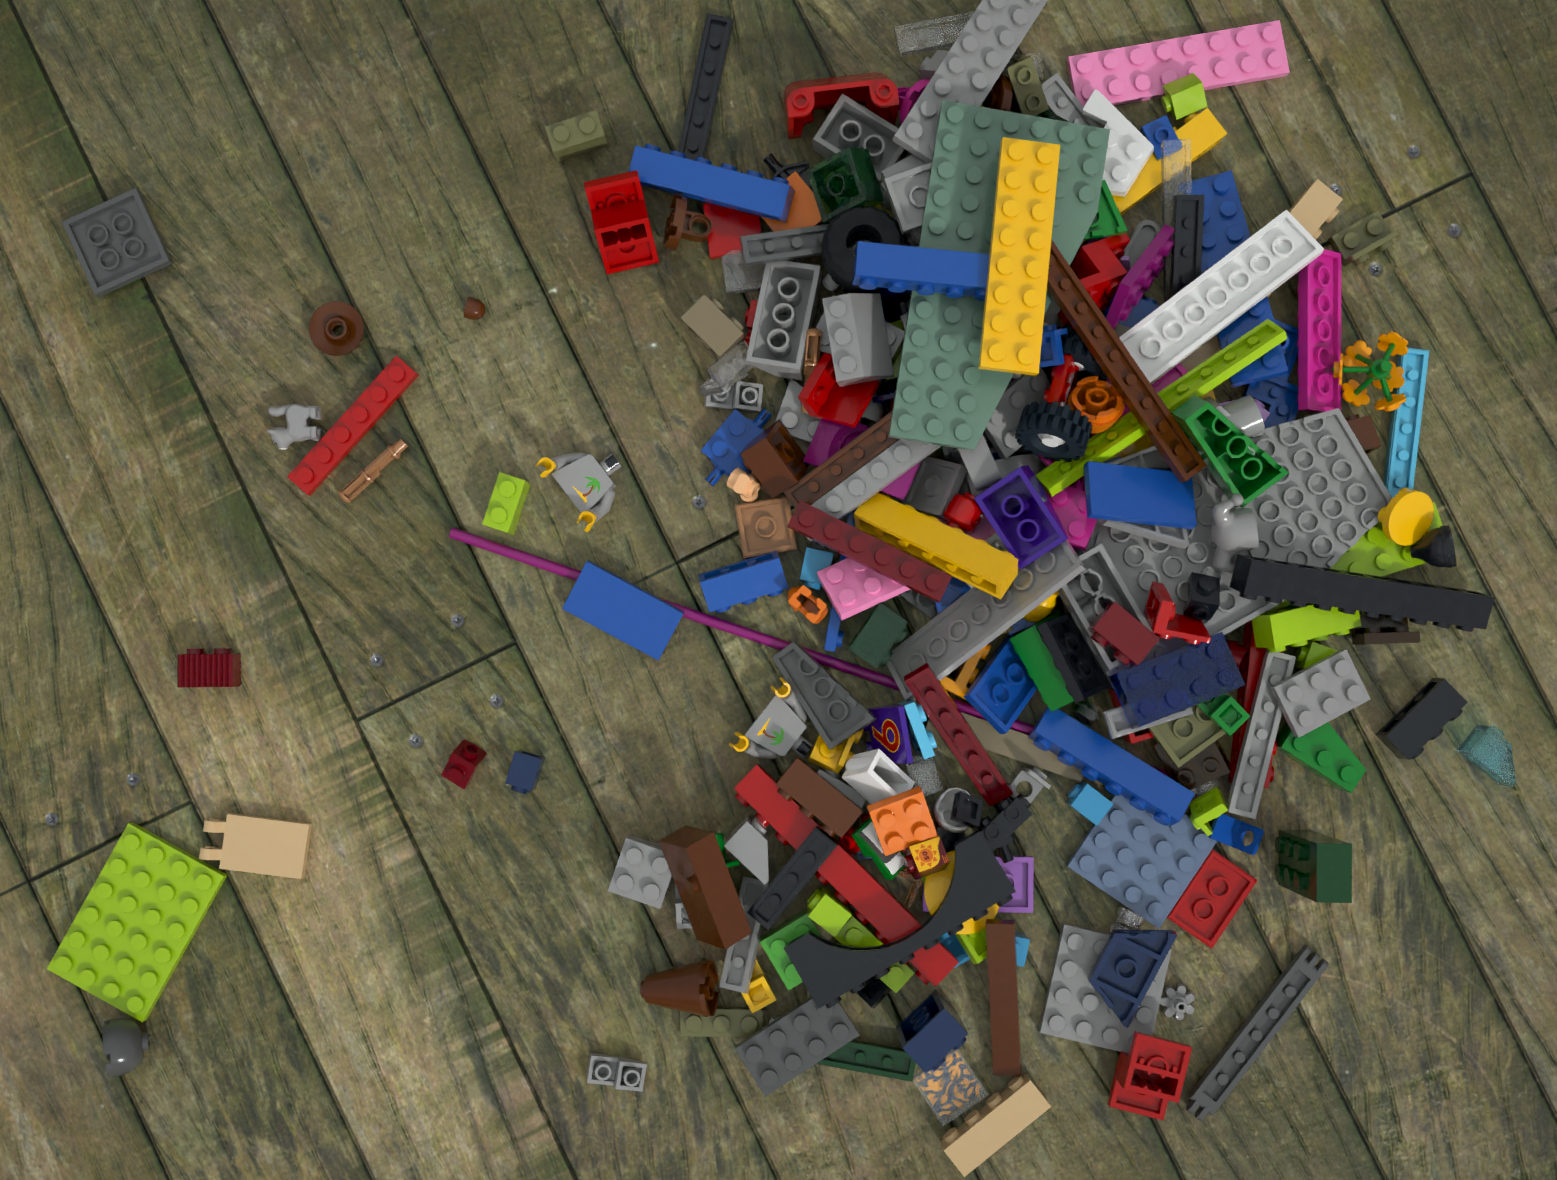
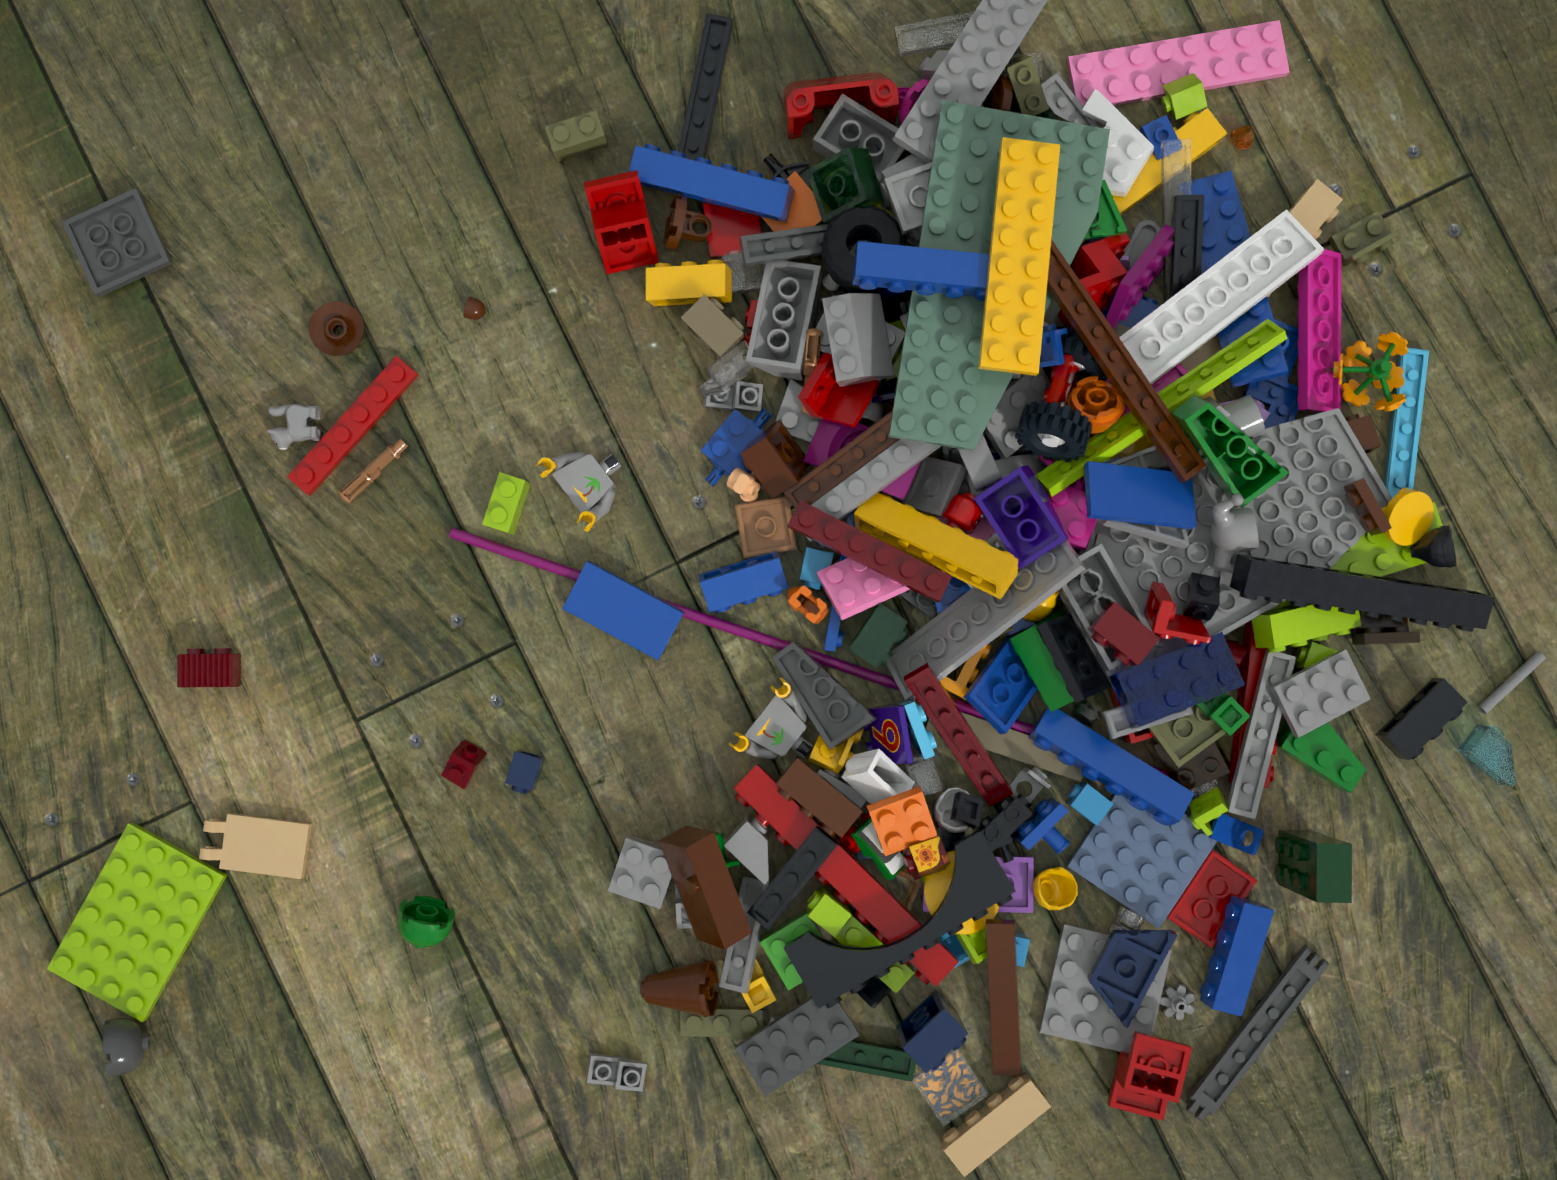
none -> green cylinder [397,896,455,949]
none -> yellow brick [646,260,732,306]
none -> blue plate [1013,798,1070,854]
none -> yellow hair [1033,867,1078,910]
none -> blue brick [1200,895,1274,1017]
none -> clear orange hinge [1230,125,1254,150]
none -> reddish brown plate [1344,478,1392,536]
none -> light grey piece [1478,651,1546,714]

